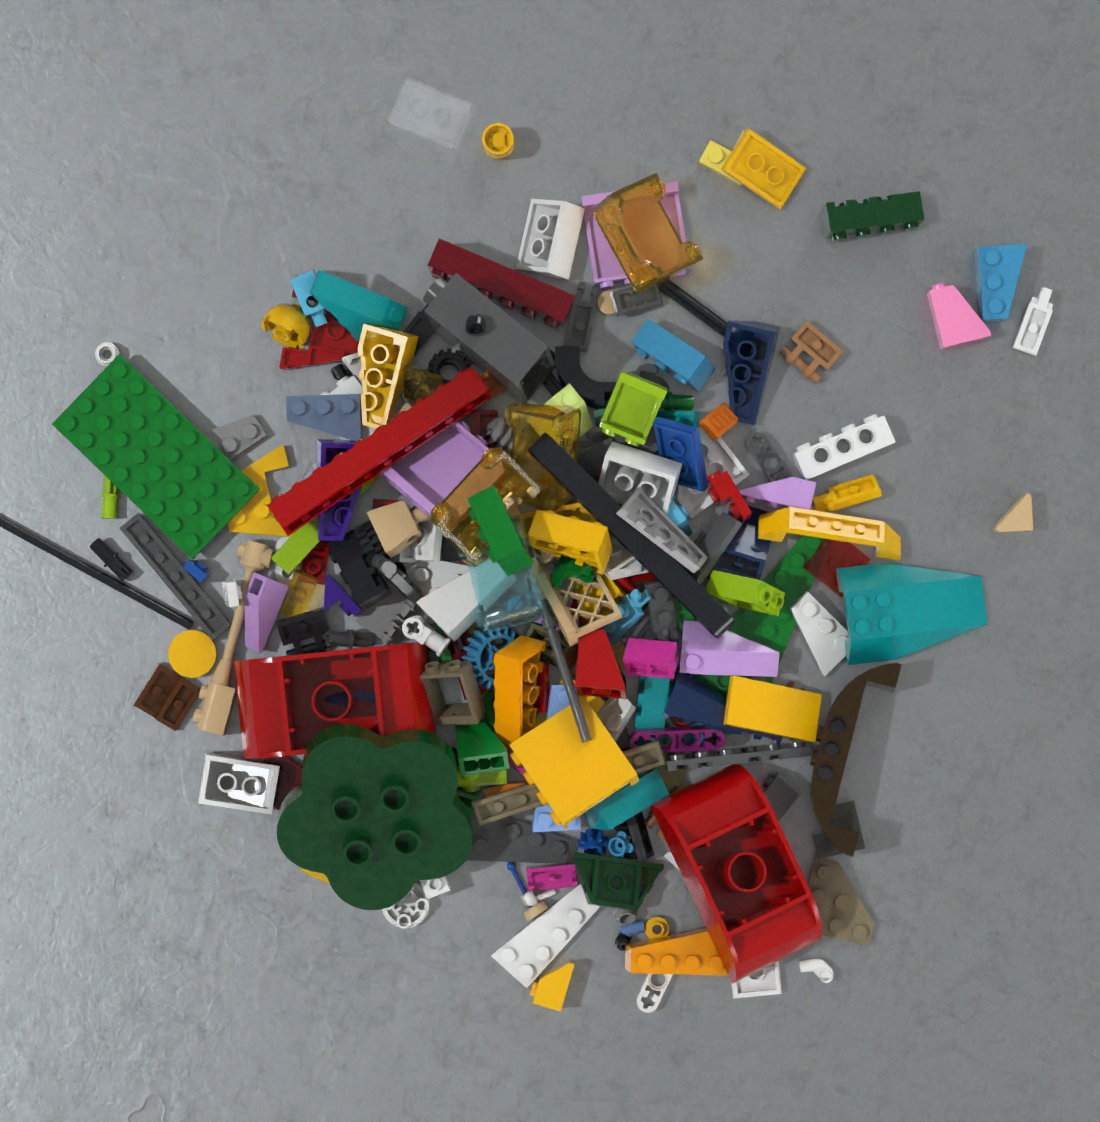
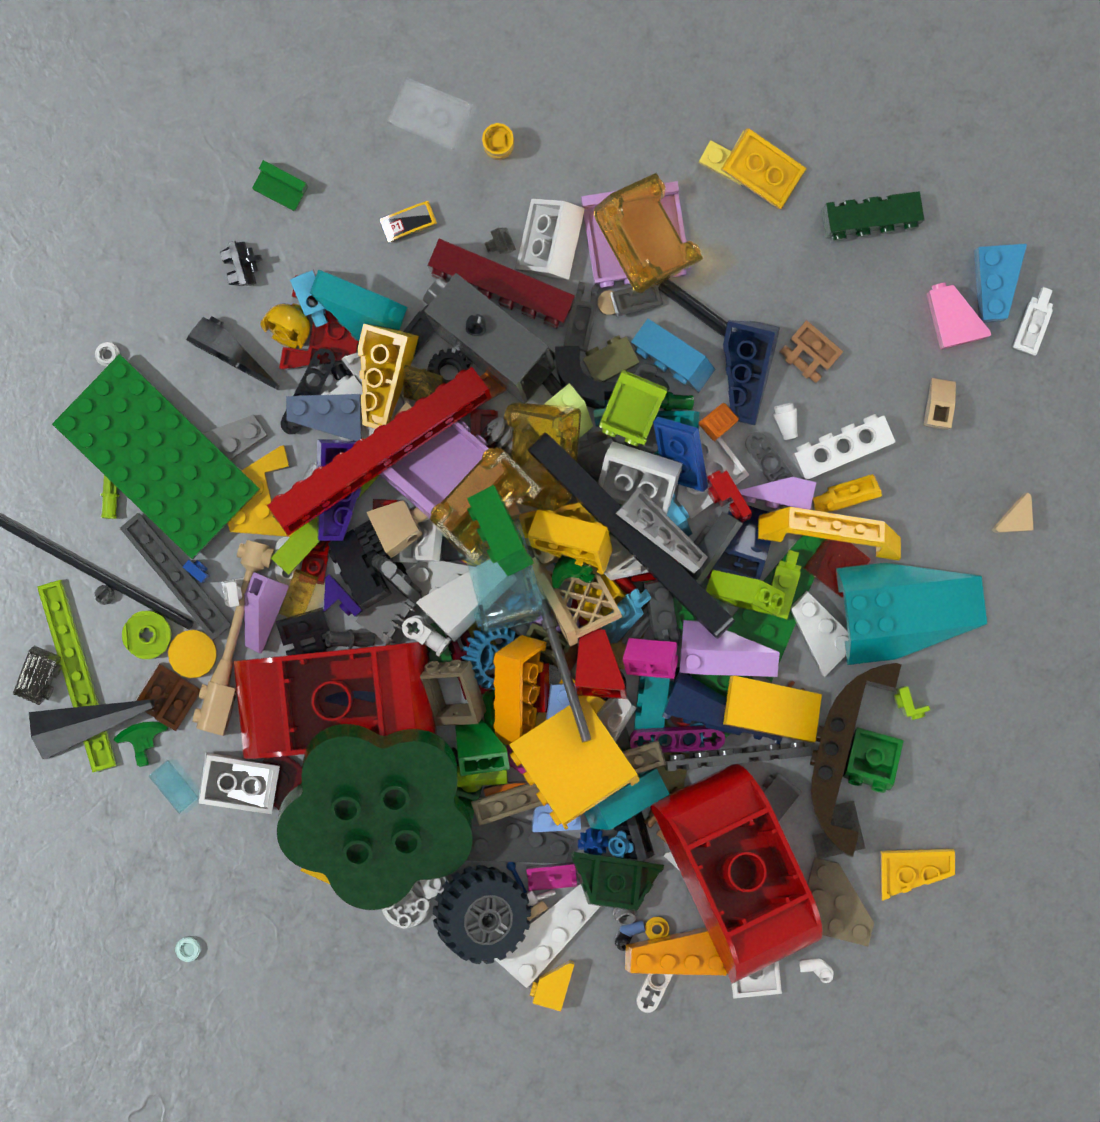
black axle [90,538,133,581] -> none
none -> clear smoke brick [13,645,62,705]
none -> wedge [29,699,155,759]
none -> lime tile [37,580,117,773]
none -> dark grey hinge [94,585,115,605]
none -> green piece [114,722,168,767]
none -> lime plate [122,611,172,659]
none -> clear light blue plate [149,760,198,813]
none -> light aqua tile [175,936,201,962]
none -> black wedge [186,316,280,390]
none -> black hips [220,241,263,286]
none -> green panel [252,160,308,211]
none -> black beam [281,347,336,434]
none -> slope [380,201,437,242]
none -> black wheel [433,865,531,964]
none -> clear smoke tile [484,227,516,254]
none -> olive brick [583,335,640,382]
none -> lime hinge [771,550,801,619]
none -> white cone [773,403,798,440]
none -> green plate [843,727,904,793]
none -> yellow wing [880,849,955,901]
none -> lime bracket [894,686,930,720]
none -> tan slope [923,378,956,430]

